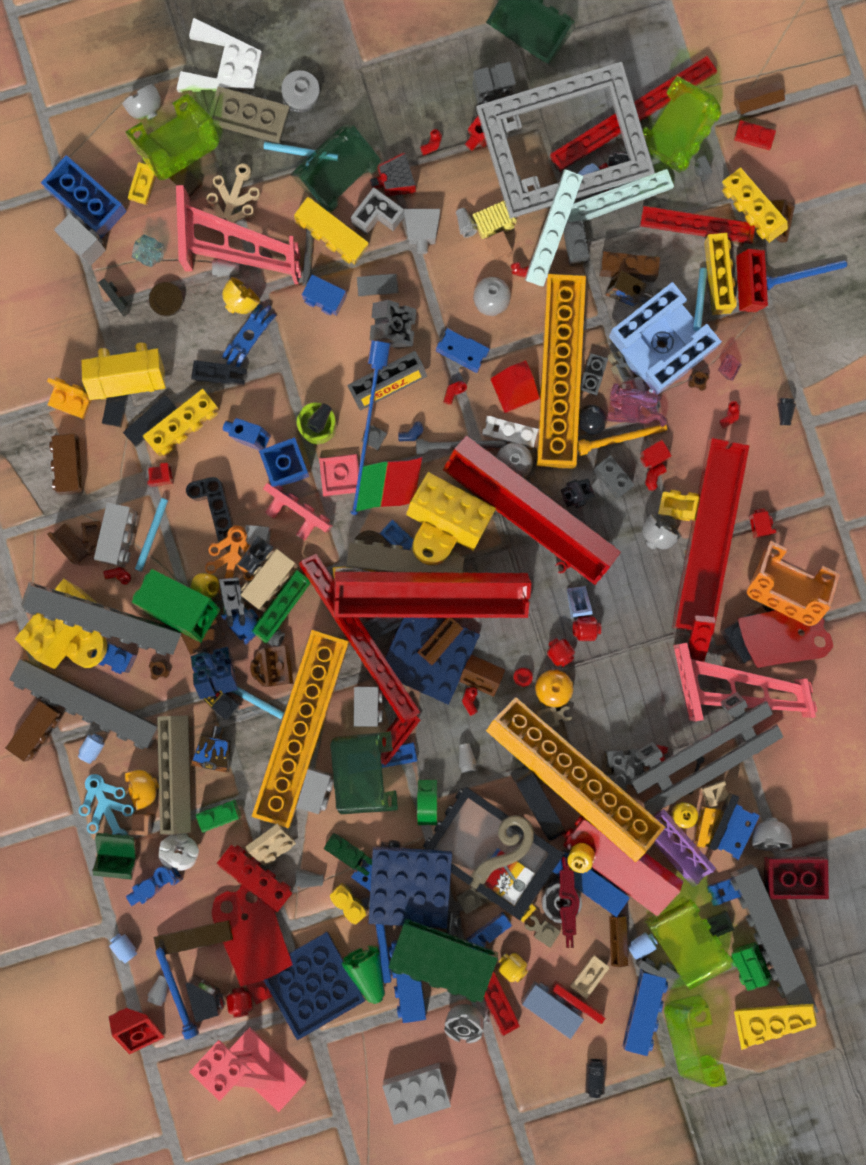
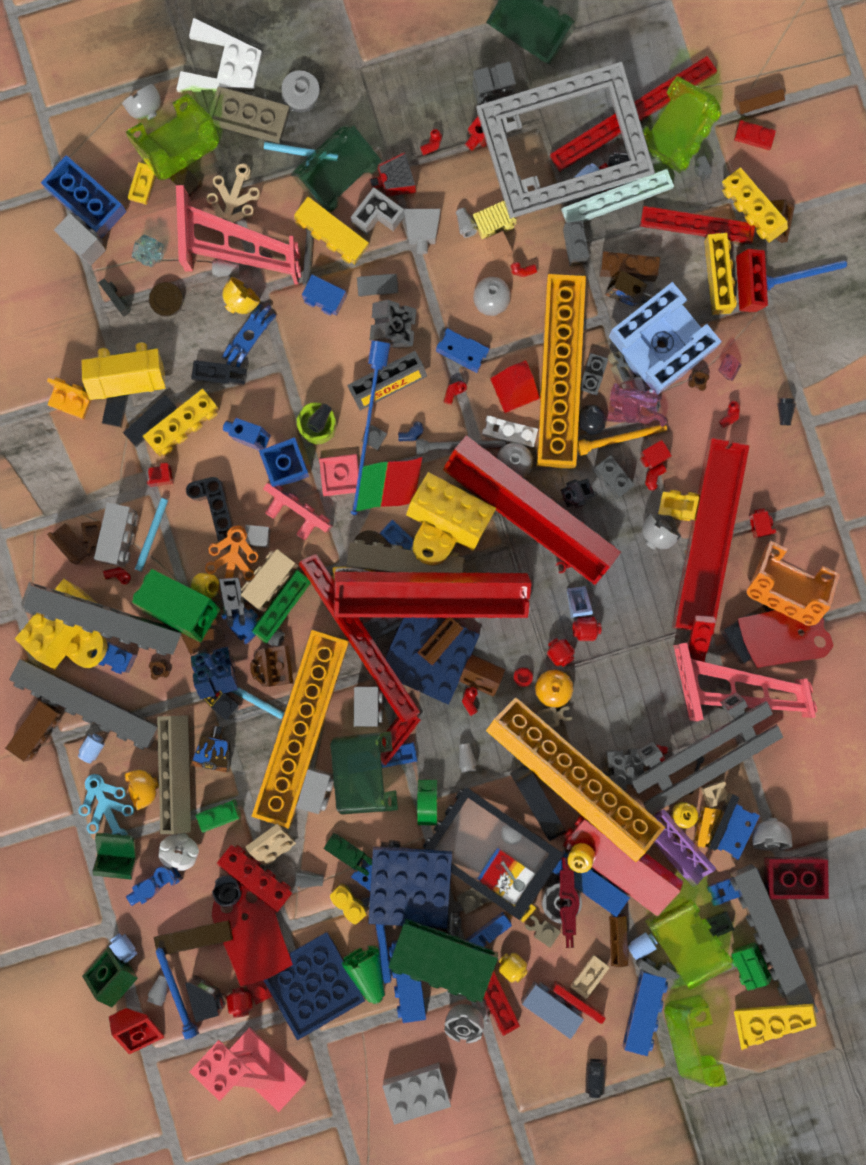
reddish brown brick [49,434,83,495] -> none
nougat panel [128,813,153,835] -> none
black hips [237,535,274,575] -> none
dark tan plant [470,815,534,889] -> none
light aqua plate [525,169,583,287] -> none
medium azure bar [693,268,707,332] -> none
none -> dark green slope [82,947,138,1008]
none -> black hair [212,875,242,907]

